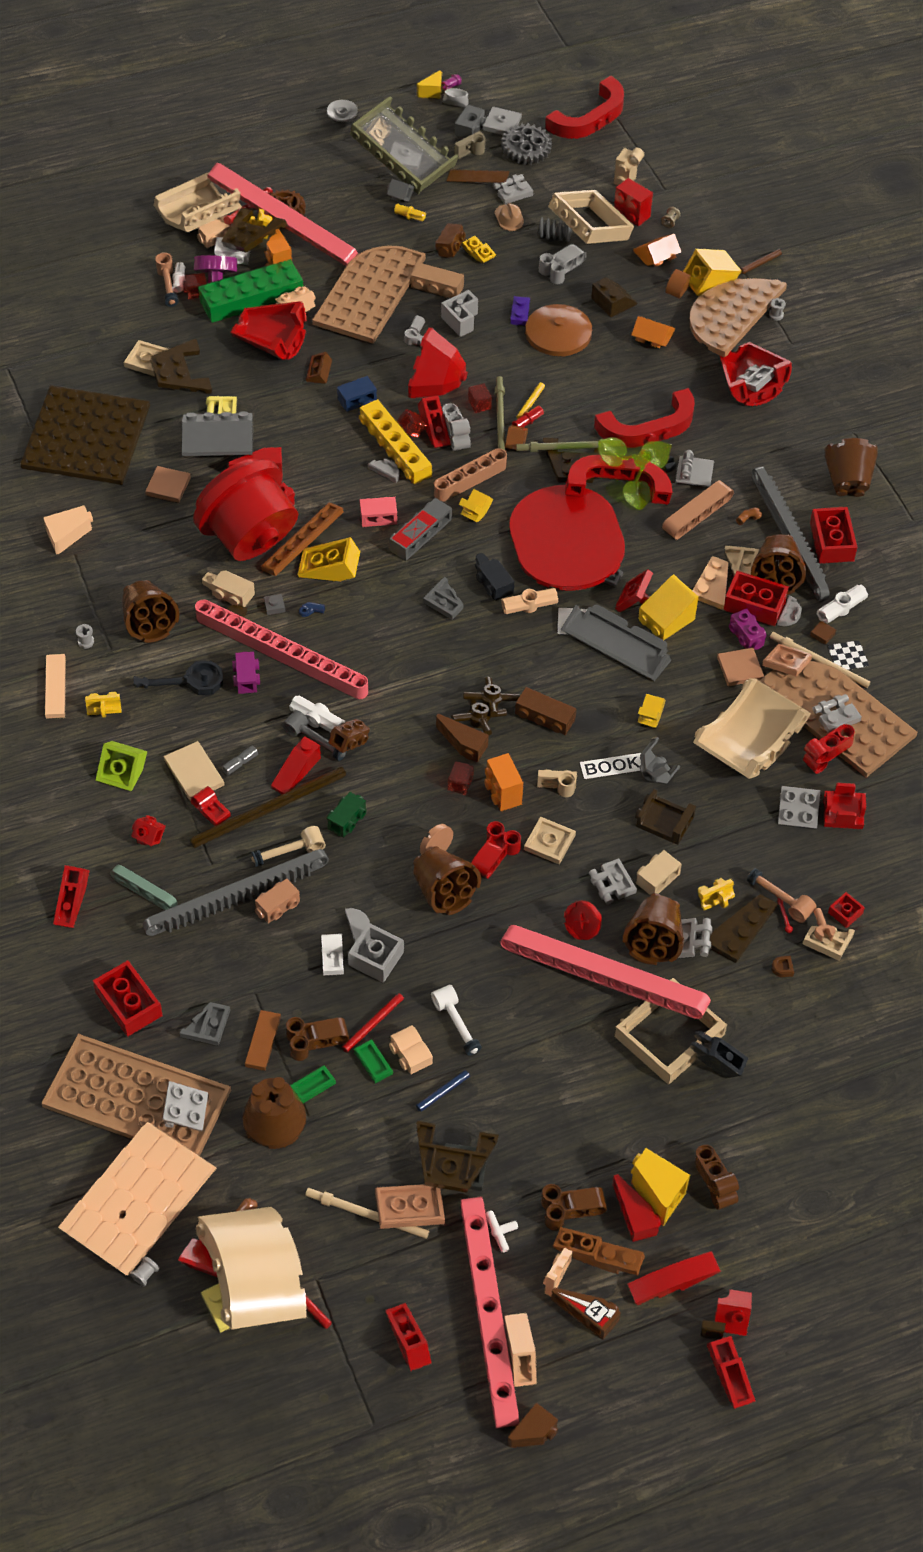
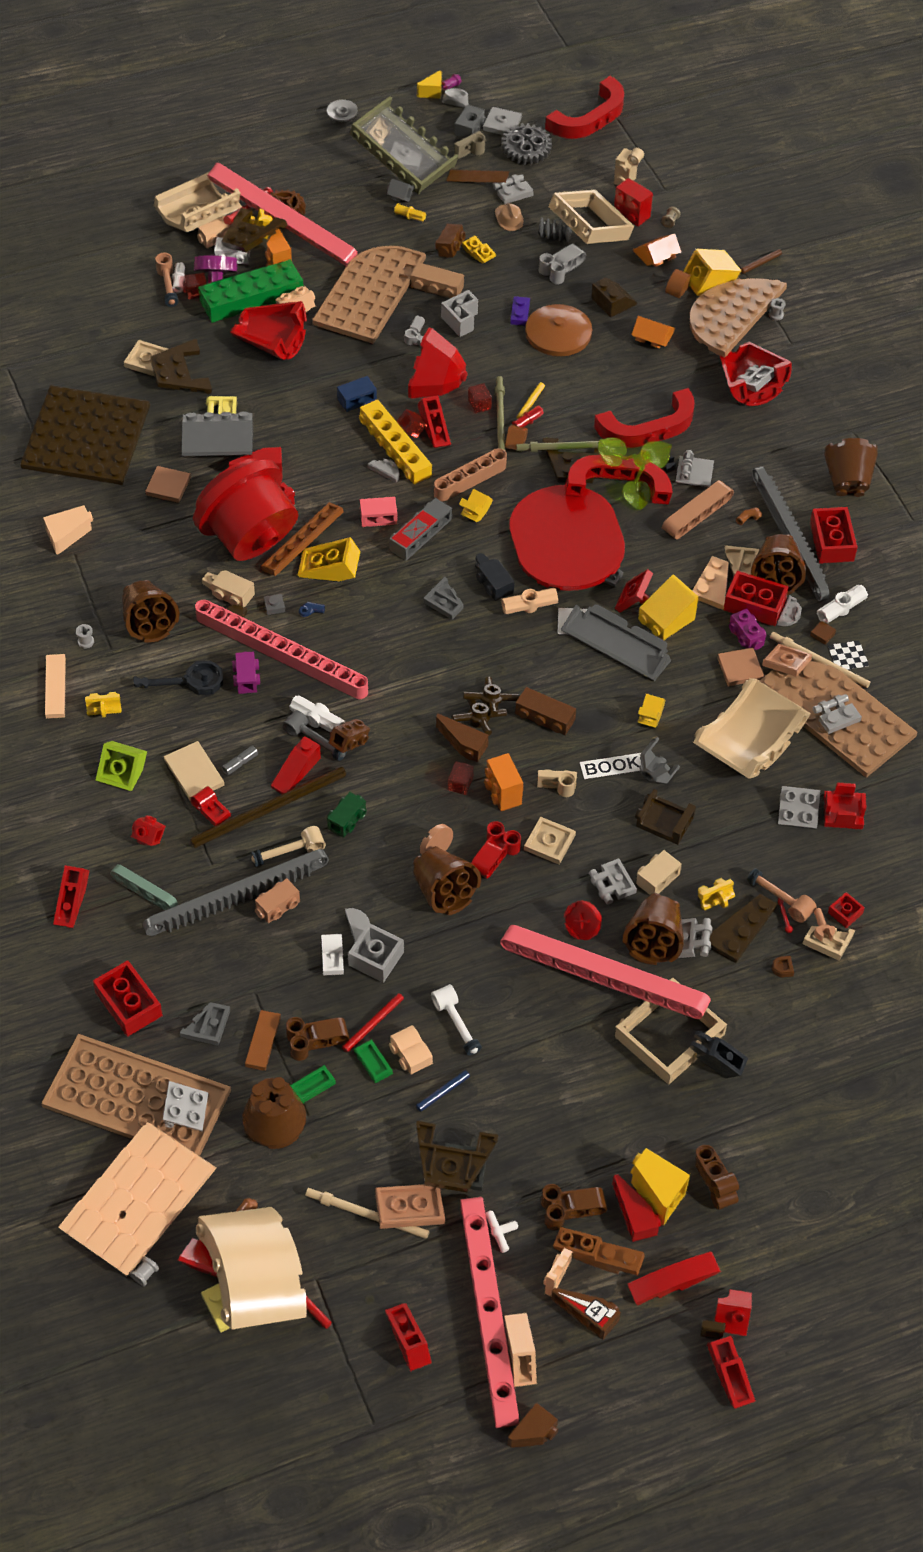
reddish brown slope [306,352,332,384] -> none
light grey piece [442,403,471,451] -> none
red piece [803,724,855,774] -> none

